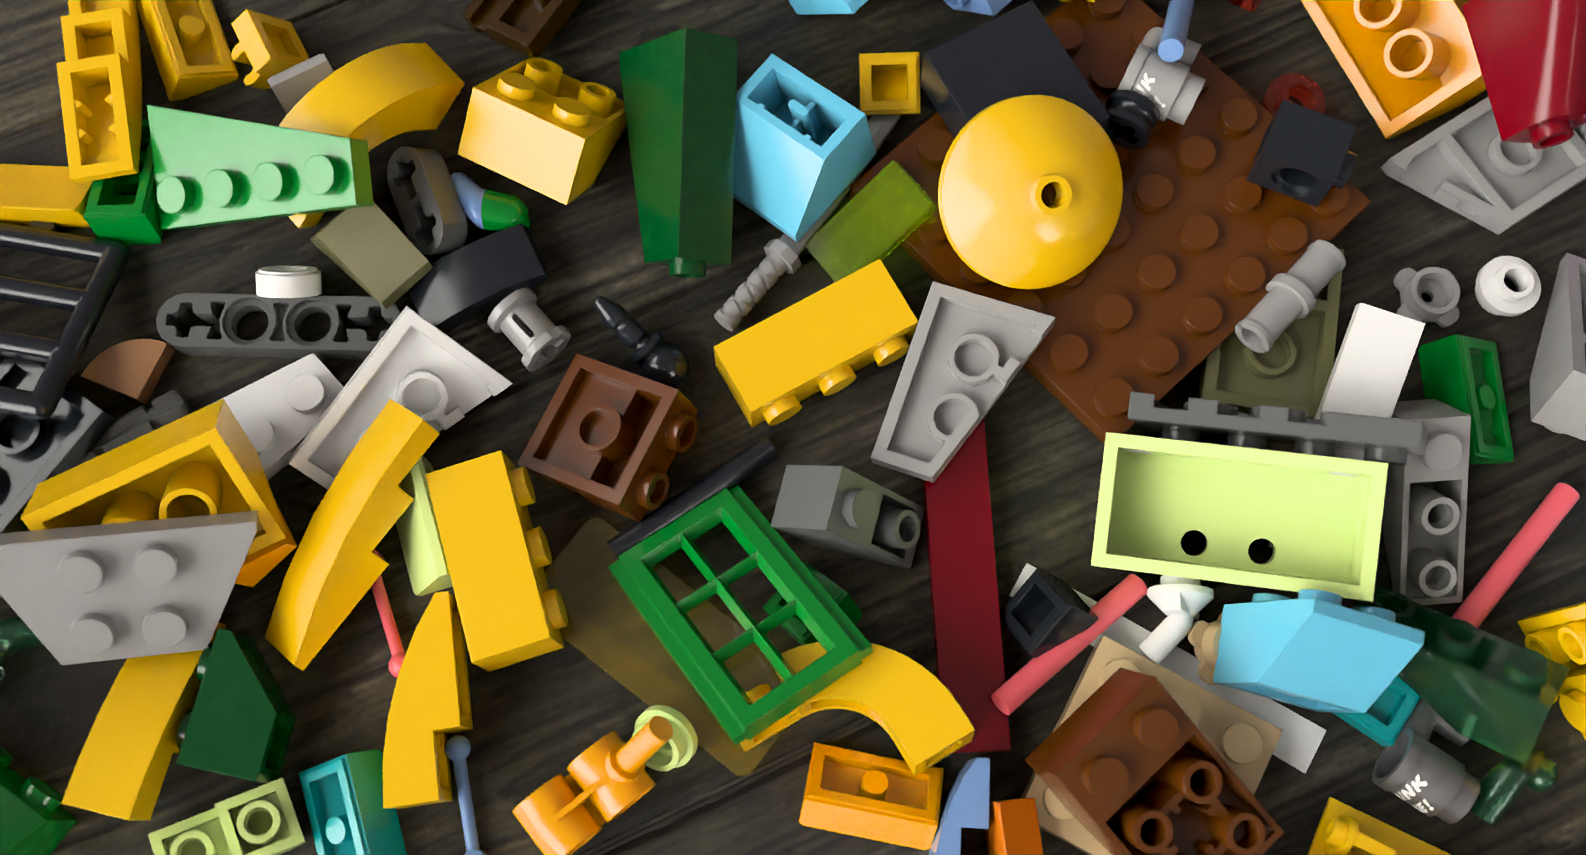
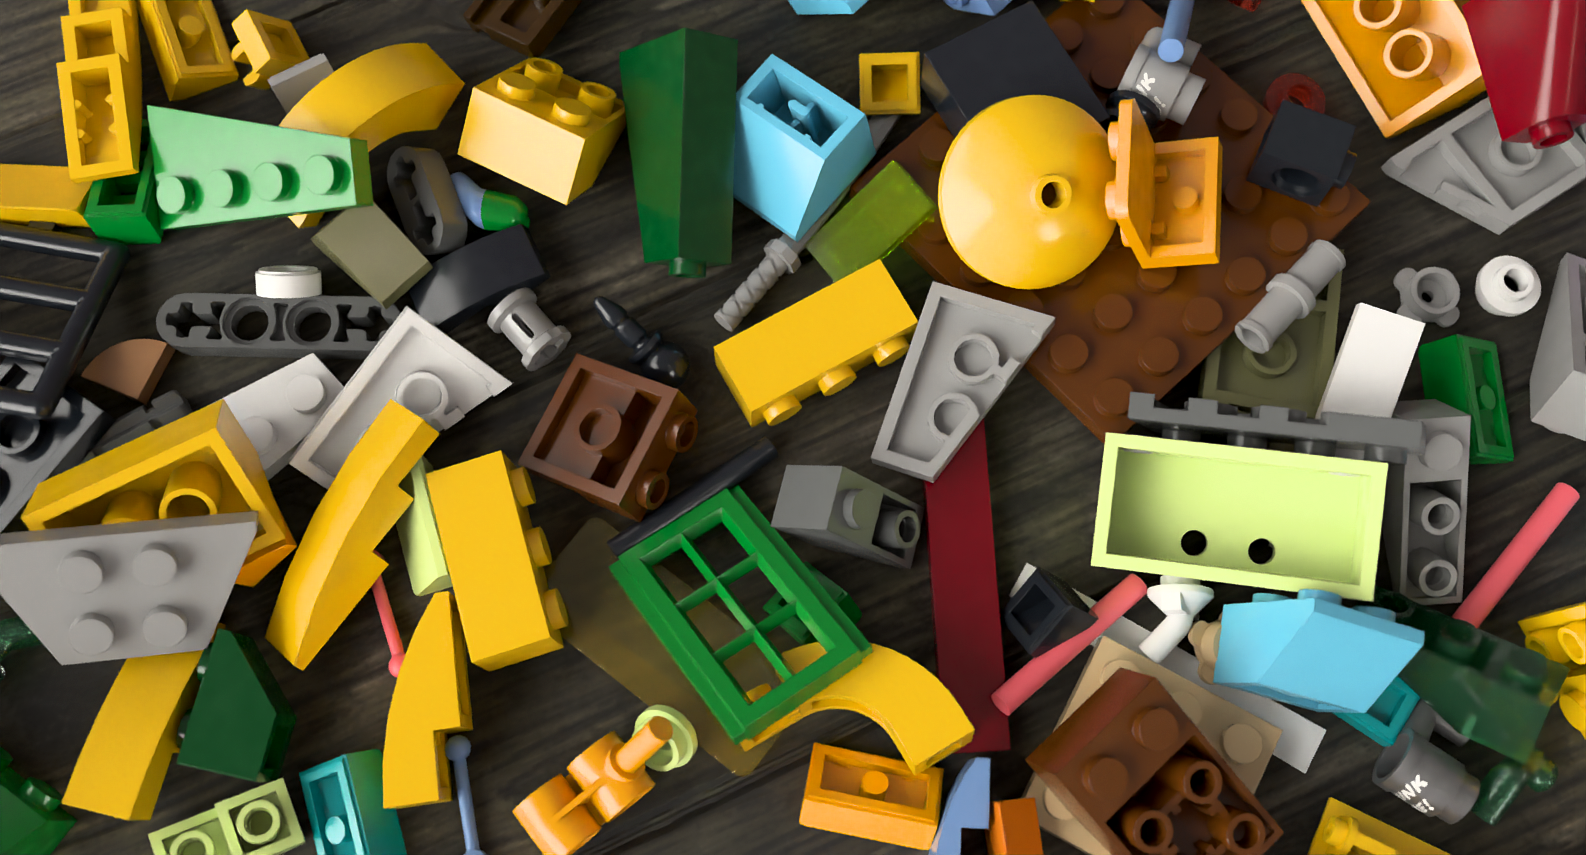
none -> light orange bracket [1105,99,1223,269]

